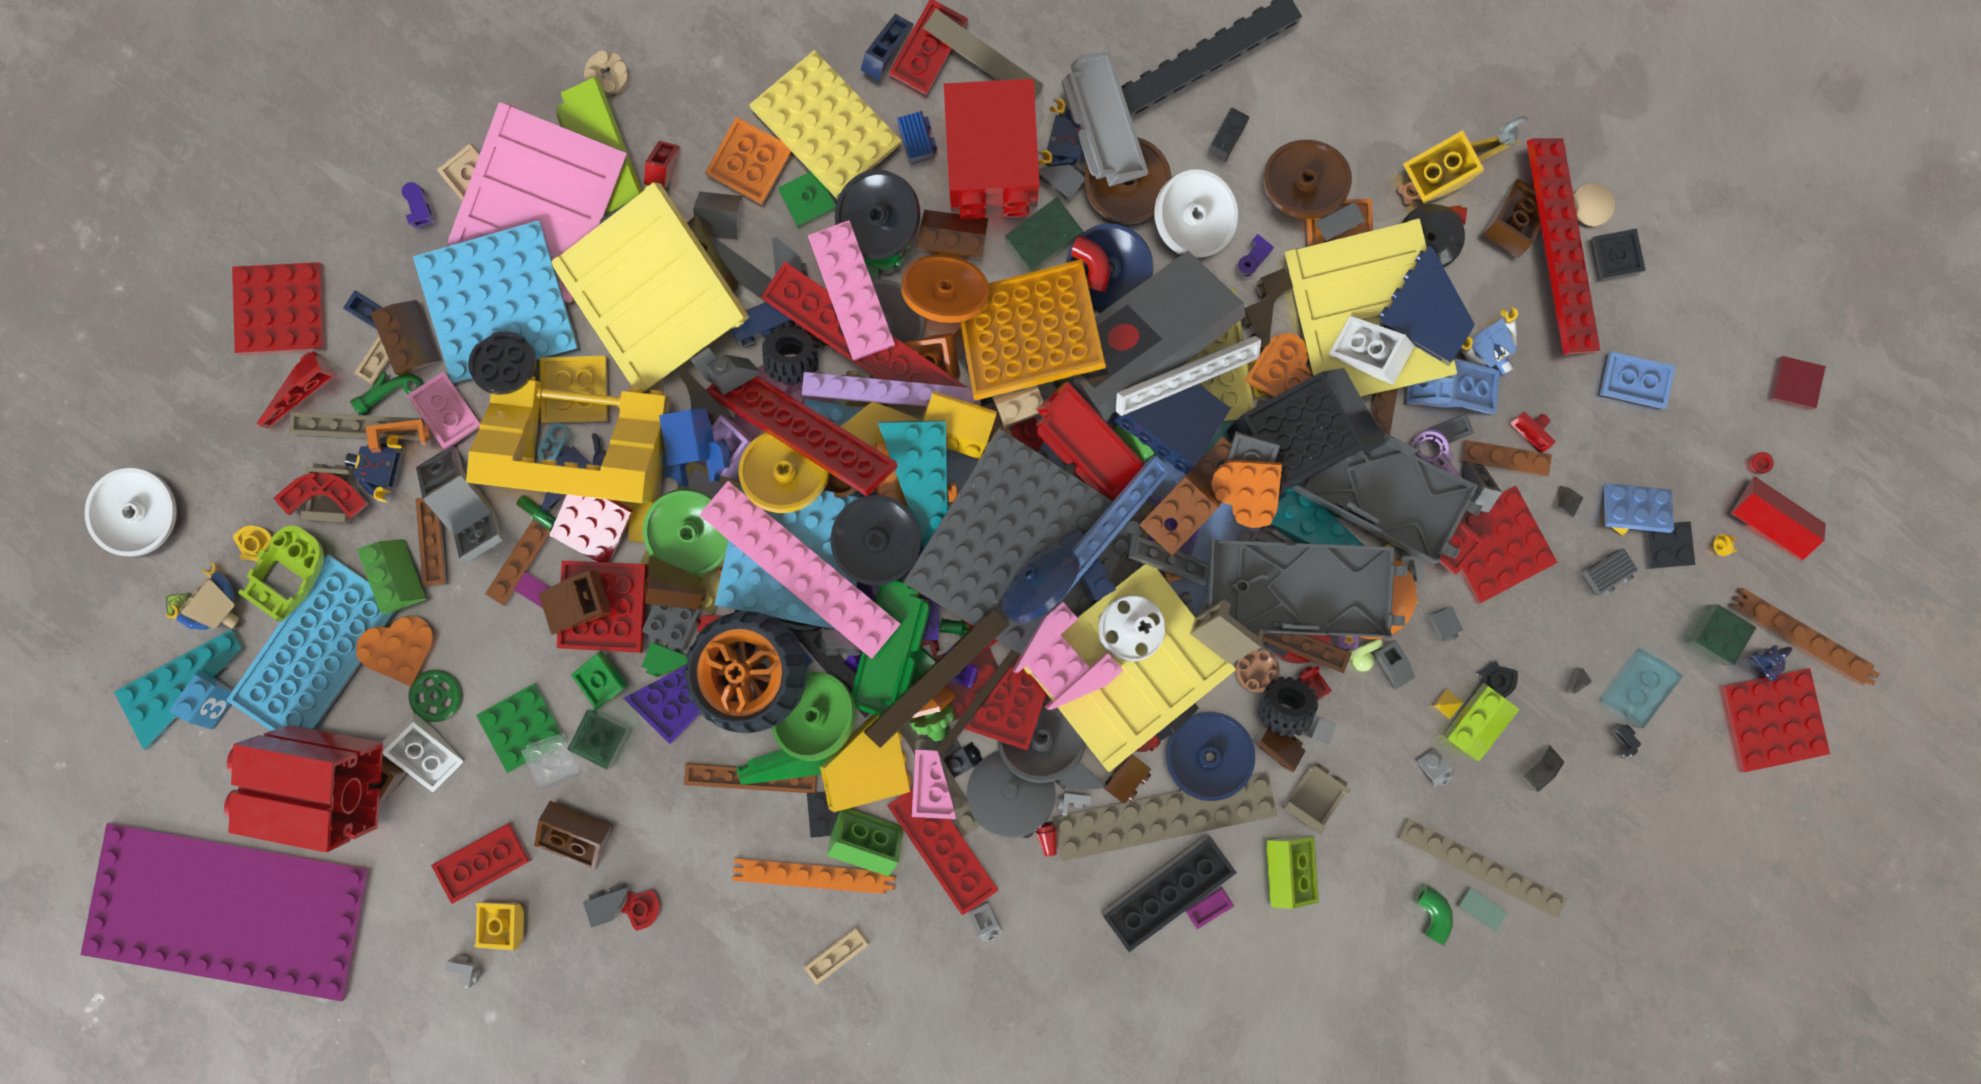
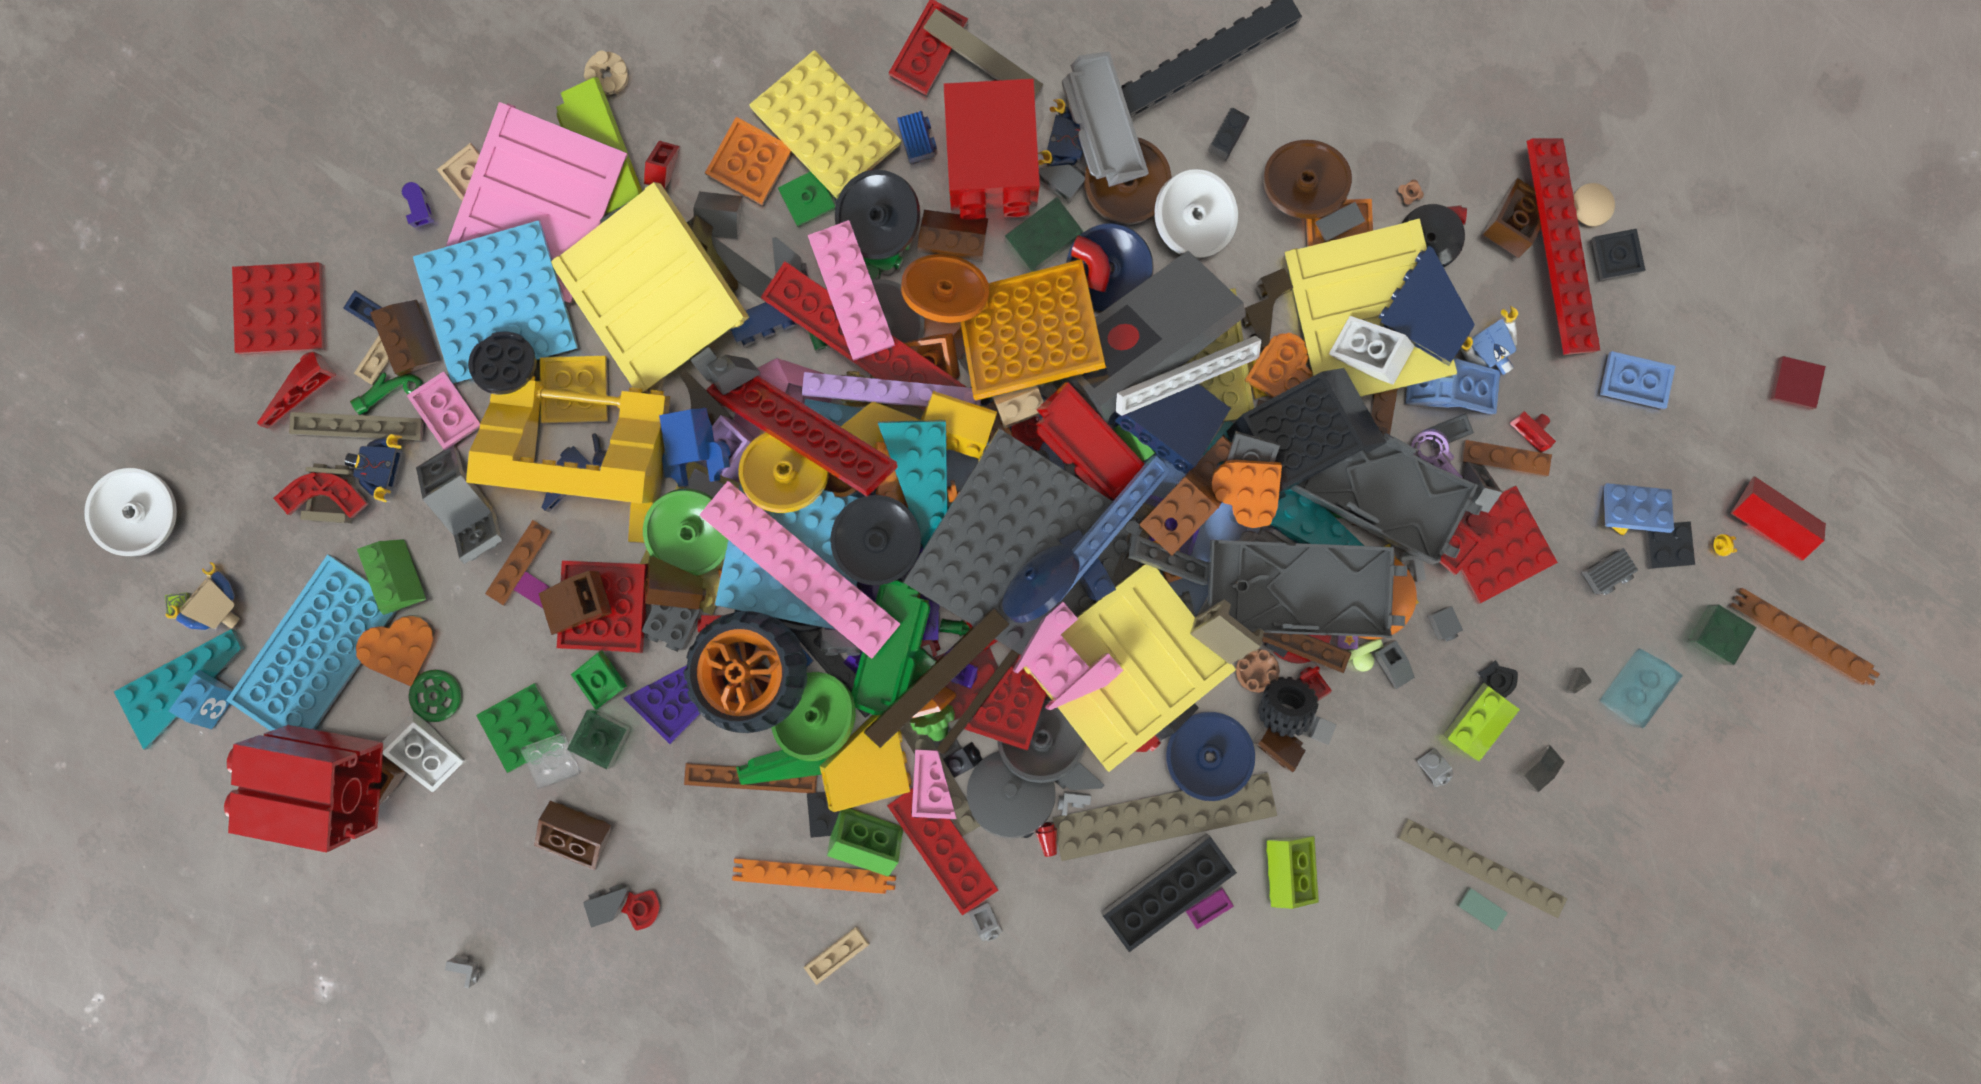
magenta plate [80,822,370,1002] -> none
yellow animal [233,526,272,562] -> none
lime slope [238,525,324,622] -> none
orange panel [366,419,431,453] -> none
dark orange plate [415,498,447,586] -> none
red tile [431,822,531,904] -> none
yellow slope [475,902,524,950] -> none
green axle [516,495,557,530] -> none
medium azure beam [538,423,572,464] -> none
plate [550,495,634,563] -> none
green slope [641,642,688,677] -> none
black tyre [762,325,818,385] -> none
dark blue slope [861,13,914,80] -> none
white piece [1098,595,1165,661] -> none
reddish brown slope [1103,754,1151,804] -> none
dark purple leg [1236,234,1274,277] -> none
dark tan panel [1282,763,1351,834] -> none
yellow slope [1403,116,1528,204] -> none
green cylinder [1416,885,1454,946] -> none
yellow slope [1433,688,1464,719] -> none
clear smoke slope [1558,486,1583,517] -> none
black bracket [1610,723,1642,759] -> none
red plate [1722,668,1830,773] -> none
red tile [1749,452,1774,474] -> none
dark blue animal [1749,645,1793,682] -> none

